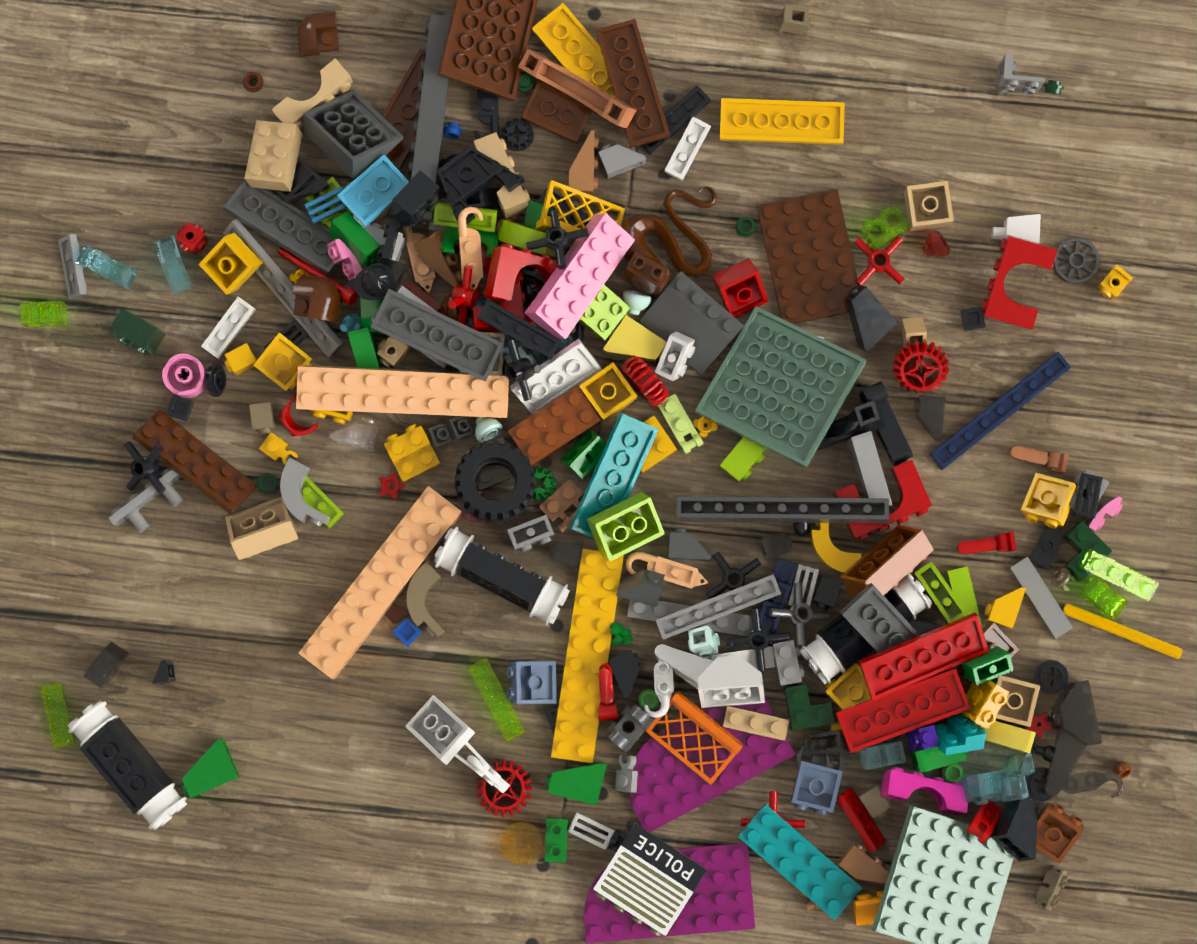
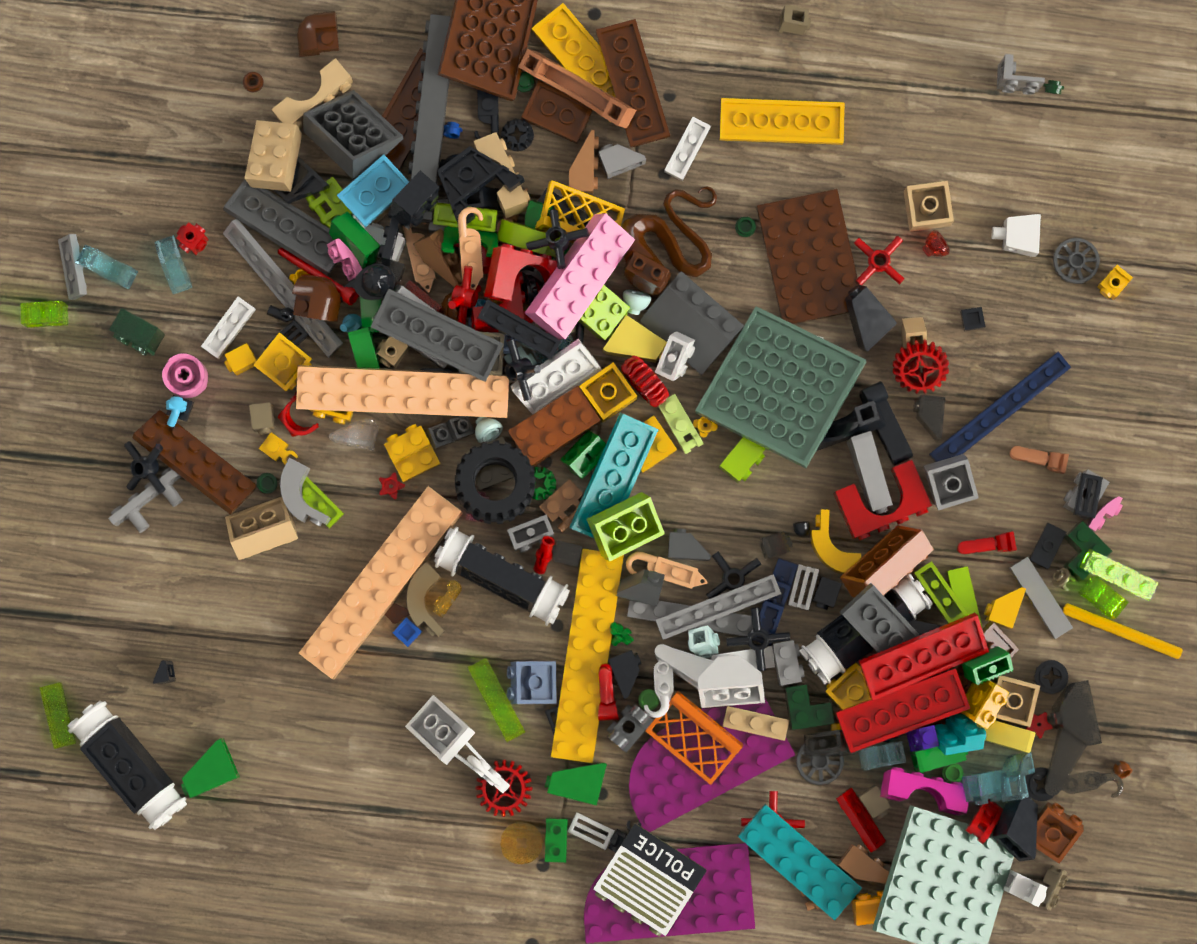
clear smoke slope [83,641,129,688] -> none
yellow brick [198,233,263,295] -> none
black gear [205,363,226,397] -> none
dark azure tile [304,186,347,224] -> none
light grey plate [615,755,638,792] -> none
black tile [641,85,711,155] -> none
dark grey brick [676,496,889,524] -> none
red slope [712,258,769,317] -> none
flat silver bar [769,583,829,646] -> none
sand blue plate [790,761,843,816] -> none
clear neon green brick [860,205,910,251] -> none
red arch [981,234,1058,330] -> none
yellow plate [1021,473,1076,528] -> none
black arm [1026,741,1058,762] -> none
none -> medium azure plate [166,397,187,427]
none -> black arm [267,305,295,322]
none -> clear yellow plate [433,580,462,618]
none -> red pin [533,536,555,574]
none -> light grey brick [924,454,979,510]
none -> white brick [1003,870,1047,907]

